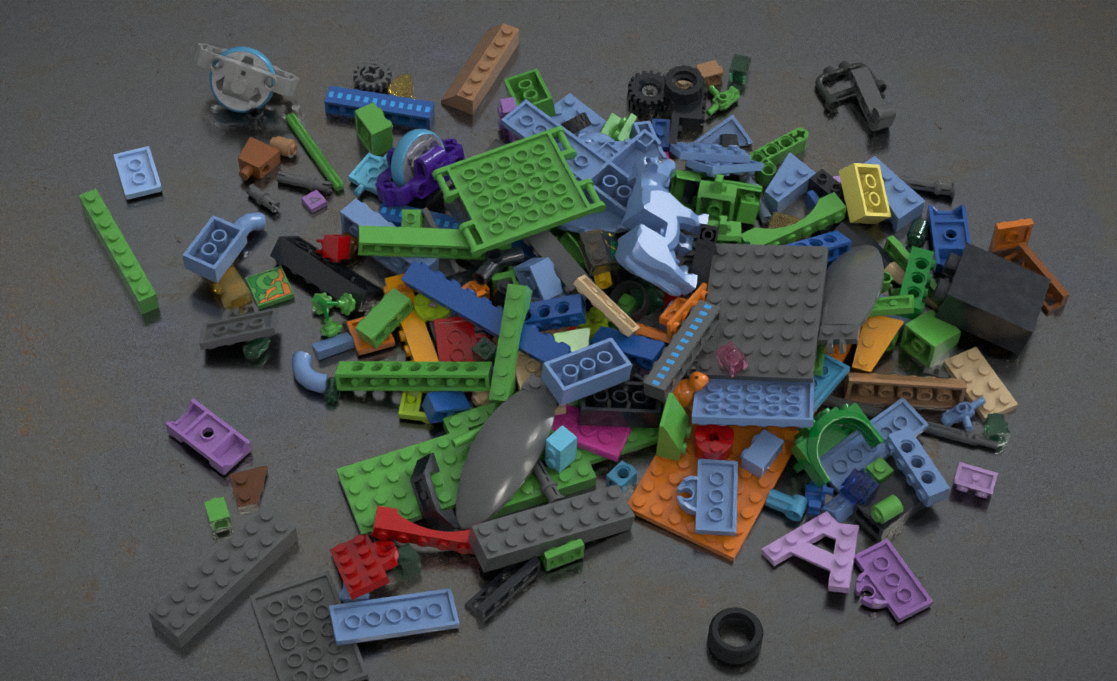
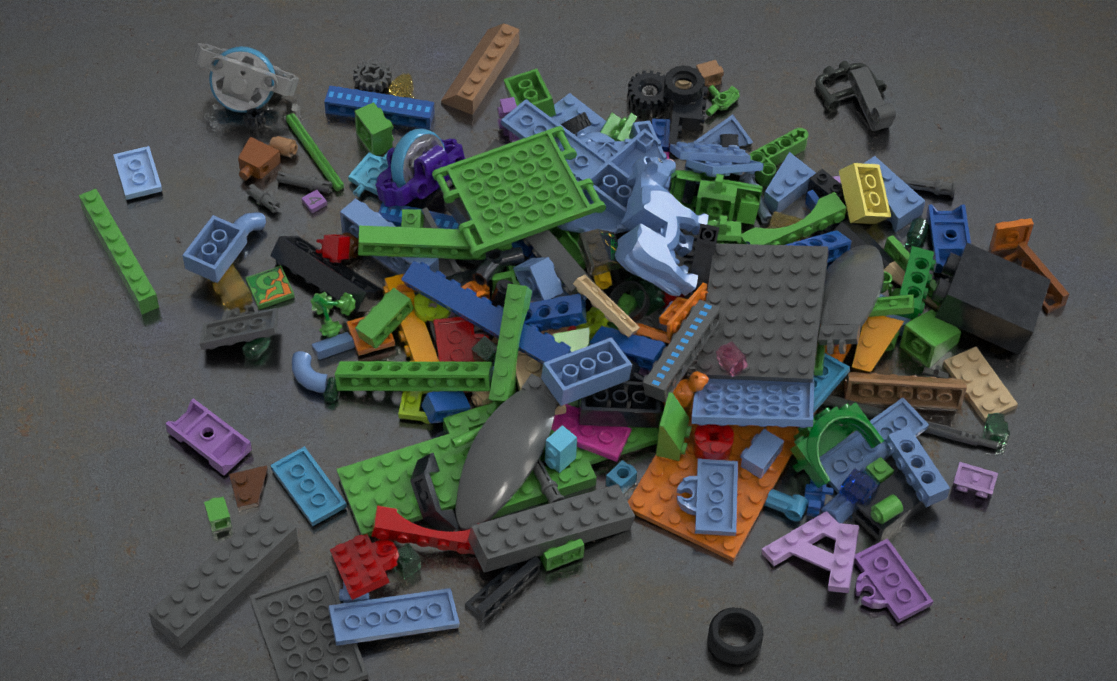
clear green brick [728,54,752,84] -> none
medium blue piece [941,396,986,432] -> none
none -> dark azure plate [270,446,347,526]

